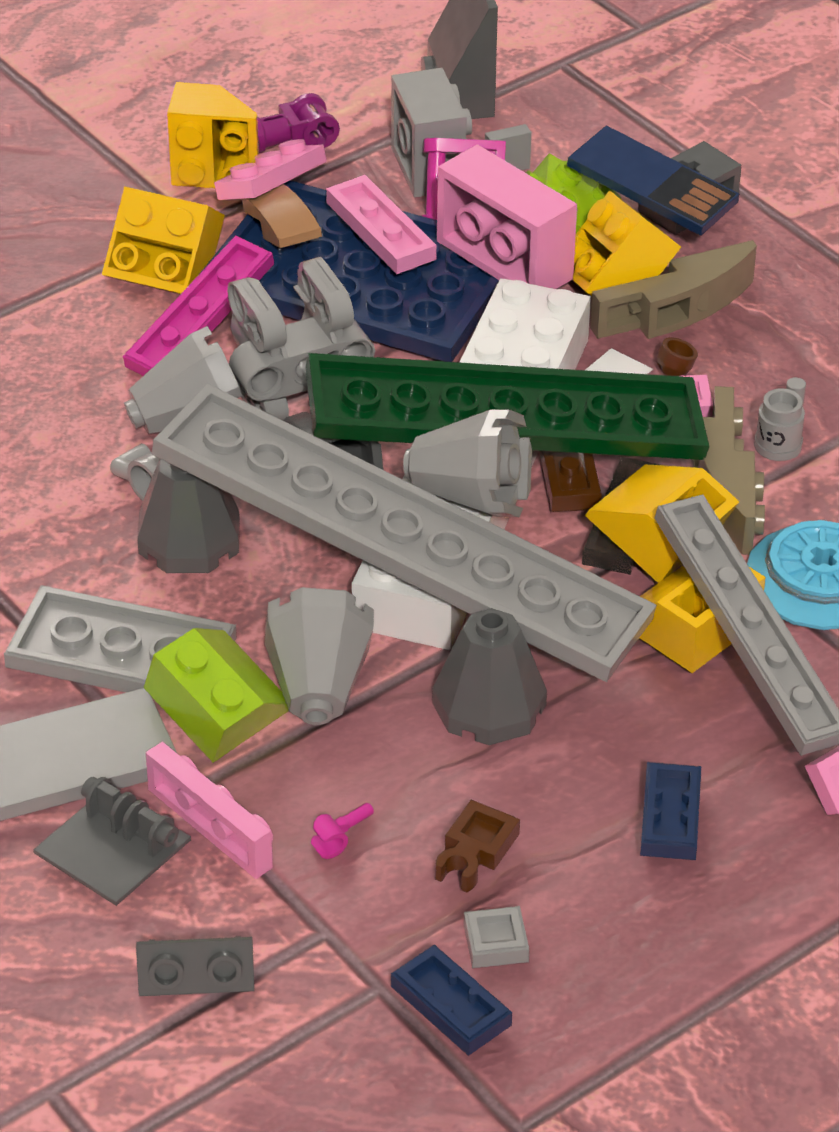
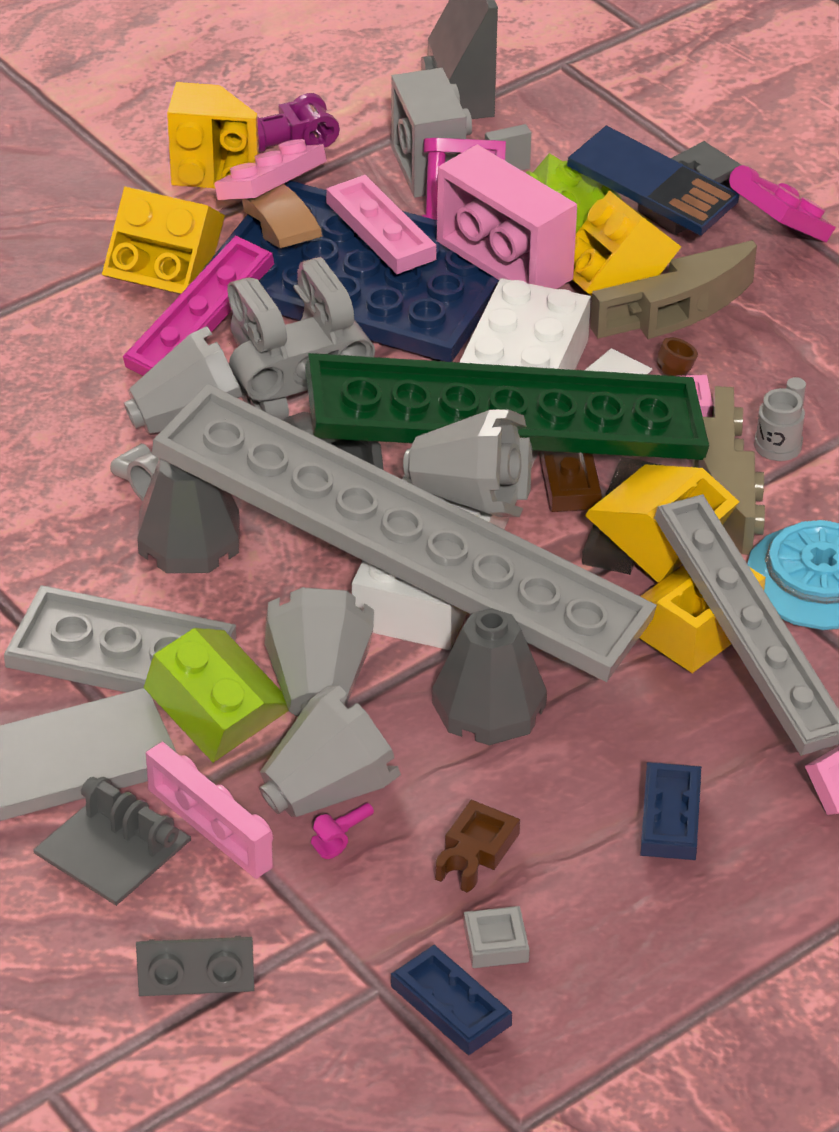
none -> light grey cone [259,685,401,817]
none -> dark pink plate [729,165,836,242]

